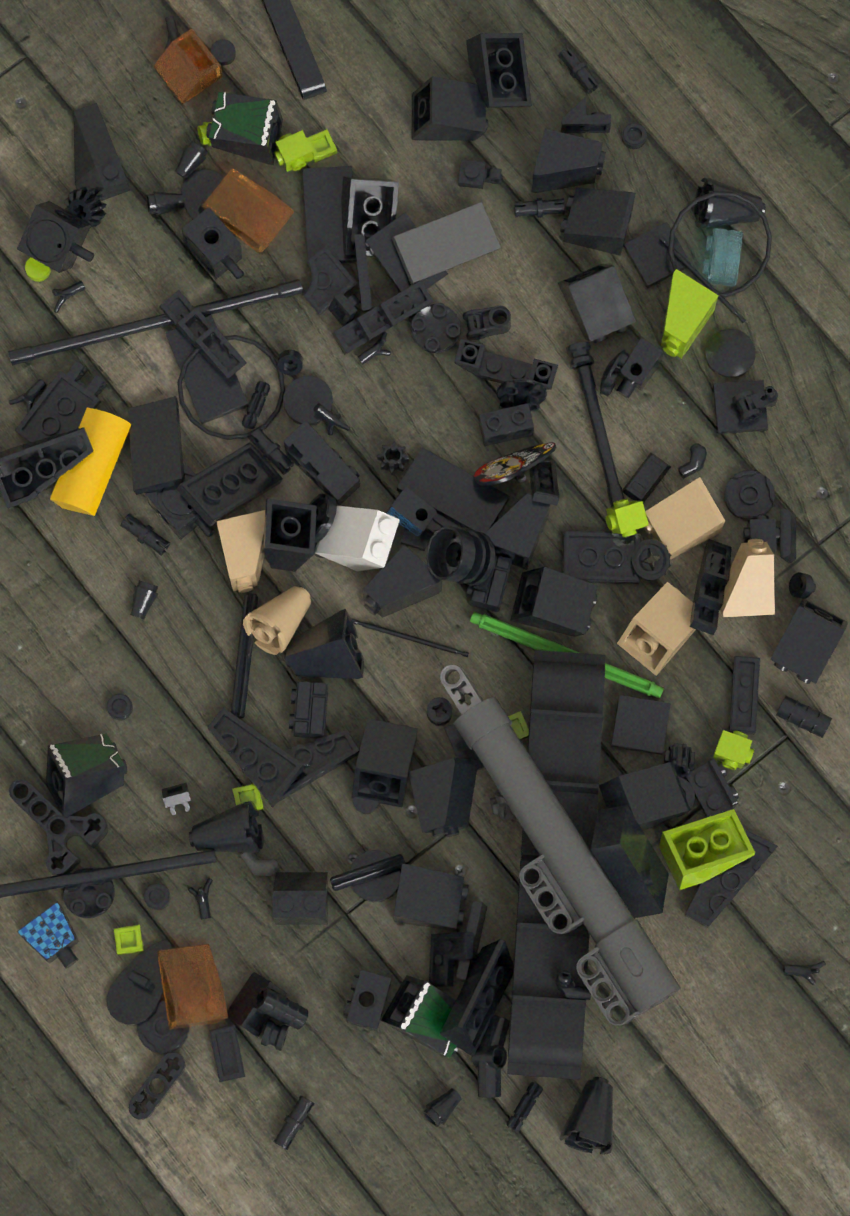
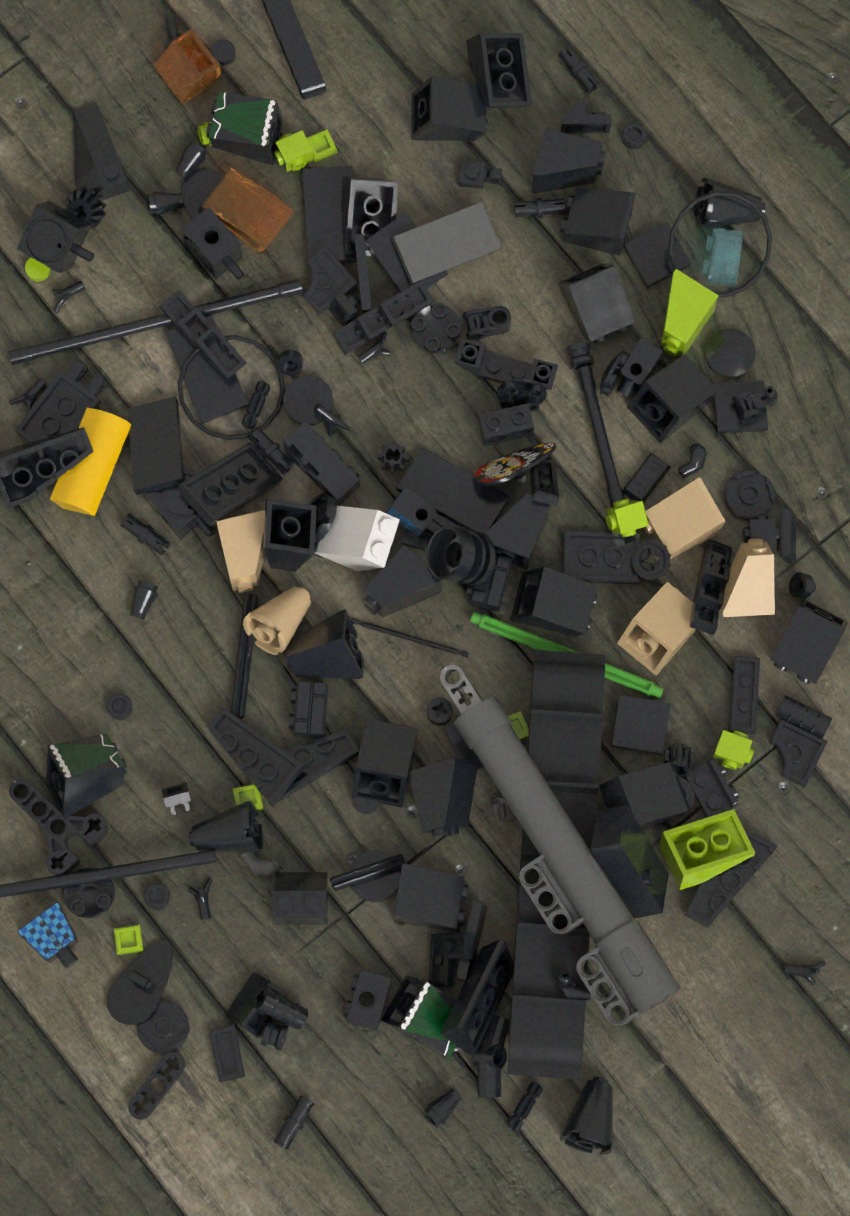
clear orange slope [157,944,228,1030] -> none
black piece [659,236,746,323] -> none
none -> black slope [627,354,719,444]
none -> black tile [769,718,828,788]

